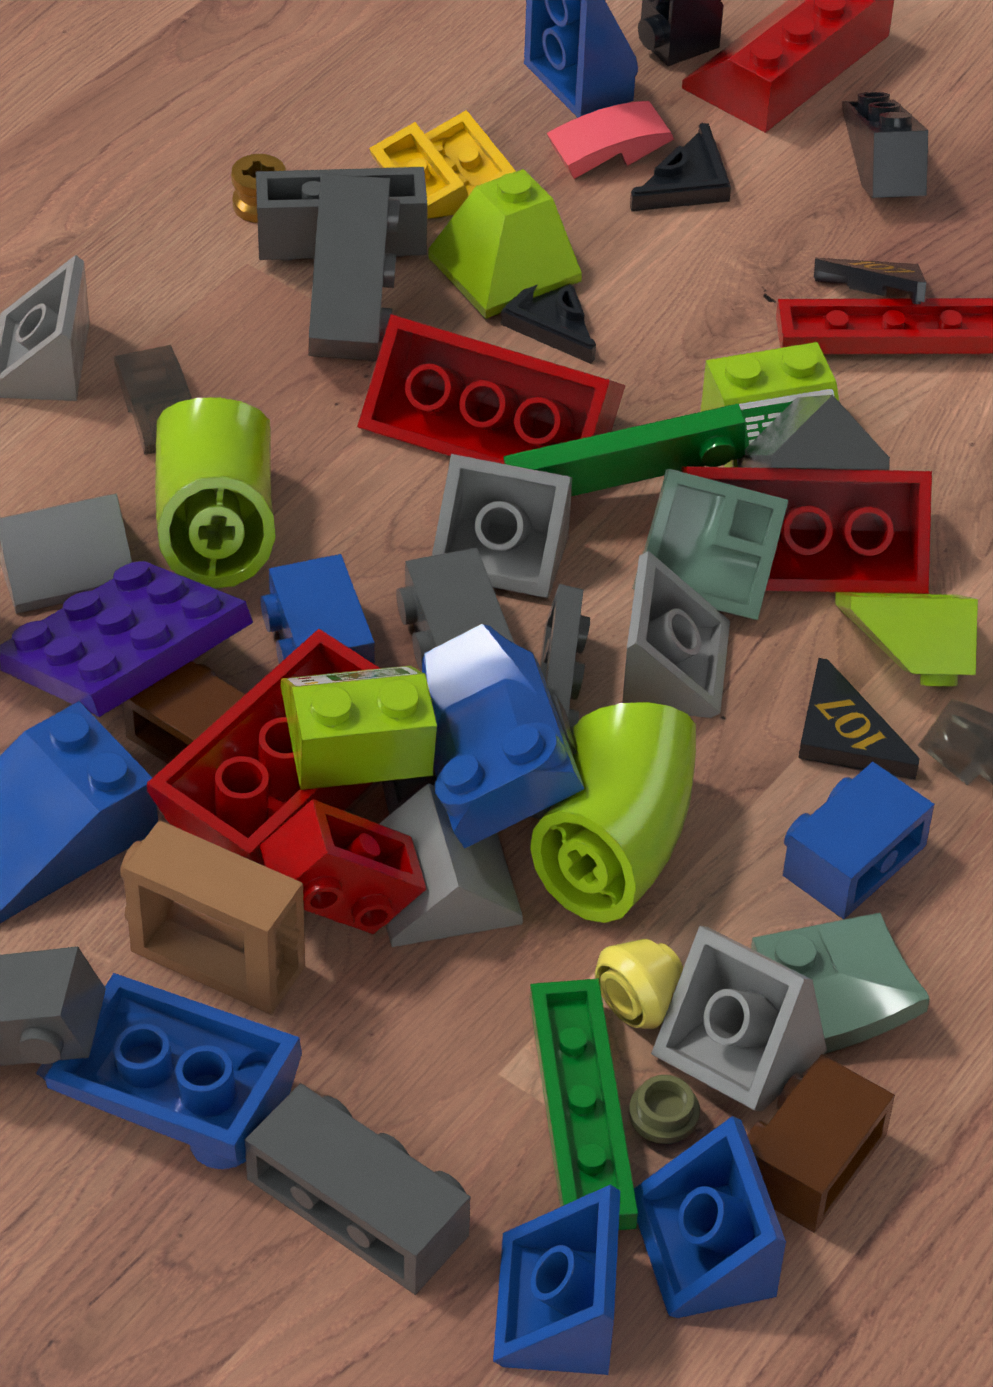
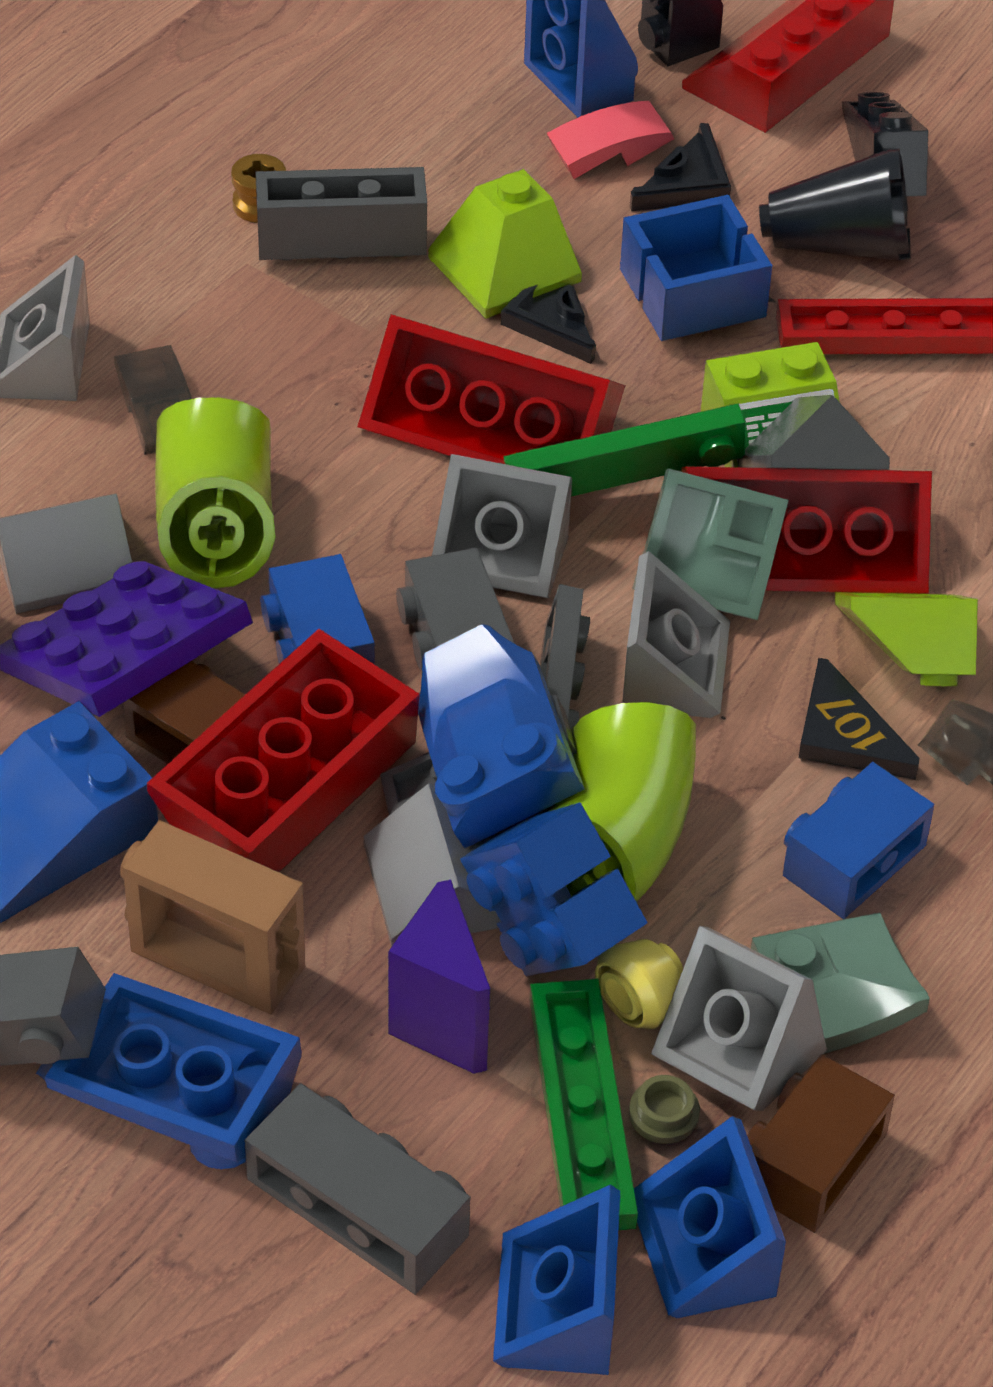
red brick [260,799,427,934] -> none
lime slope [281,666,437,790] -> none
dark grey brick [308,173,400,361] -> none
yellow slope [369,110,516,219] -> none
black tile [813,257,927,304] -> none
none -> dark purple slope [388,879,490,1074]
none -> blue piece [460,802,648,976]
none -> blue piece [620,195,773,341]
none -> black cone [759,148,911,261]

